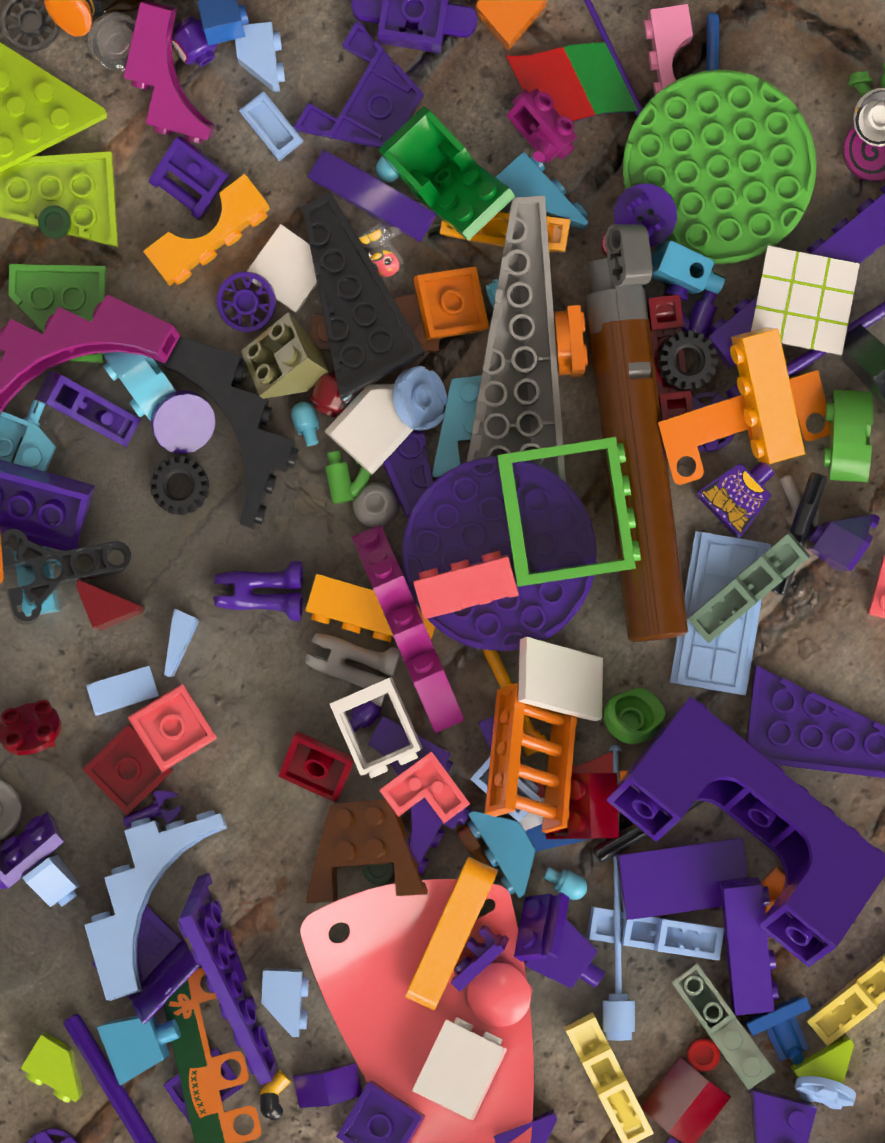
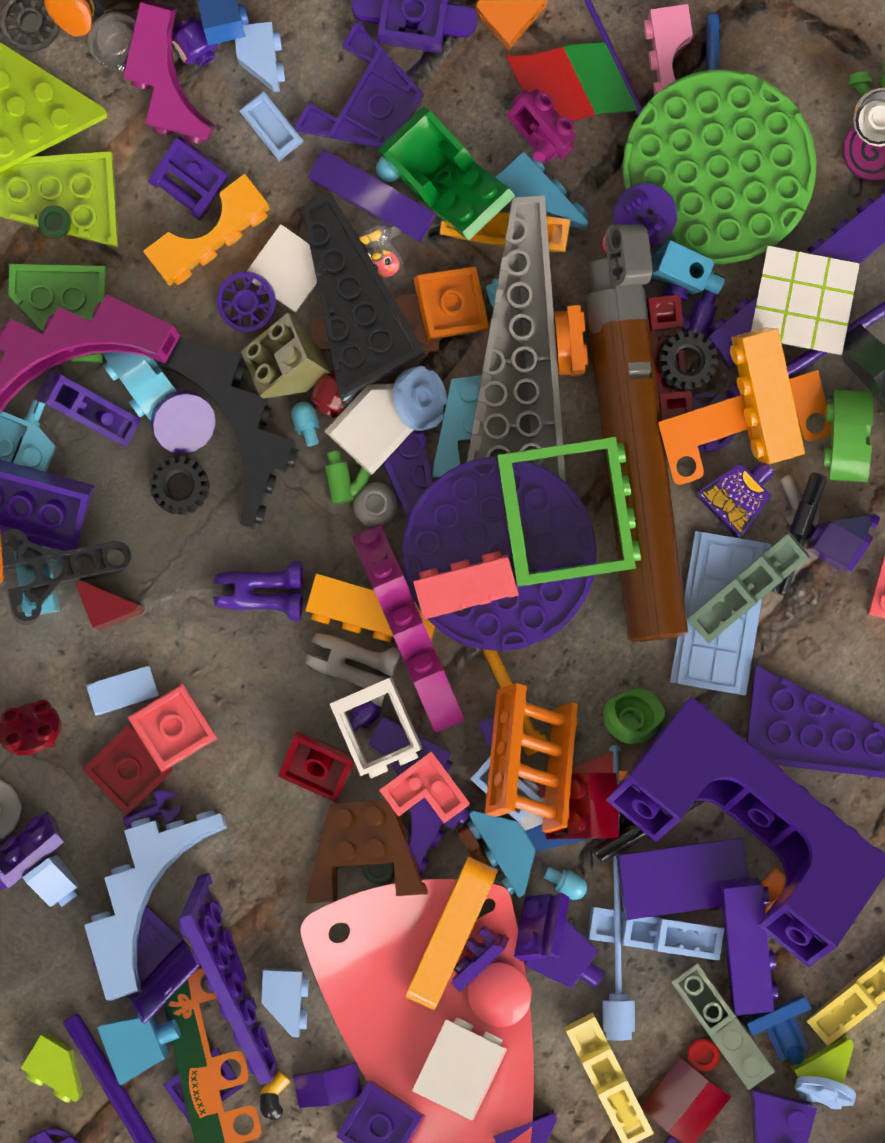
light blue slope [164,608,199,677] -> none
white tile [518,637,603,722] -> none

